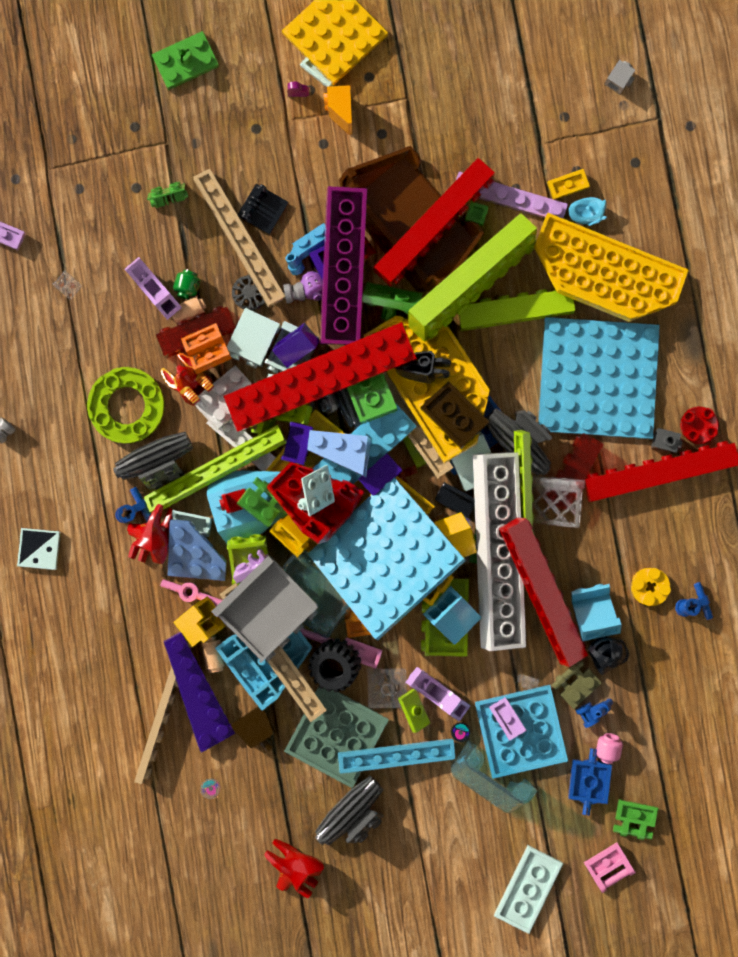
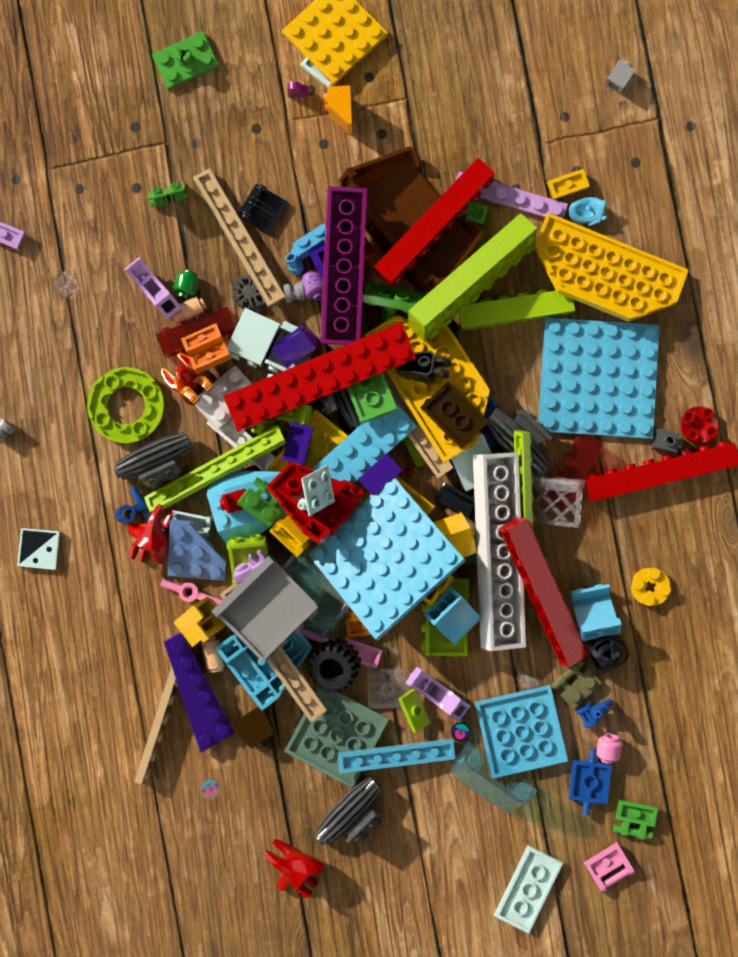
light blue wedge [307,430,371,477] -> none
lavender plate [489,697,526,741] -> none
blue piece [675,582,713,620] -> none

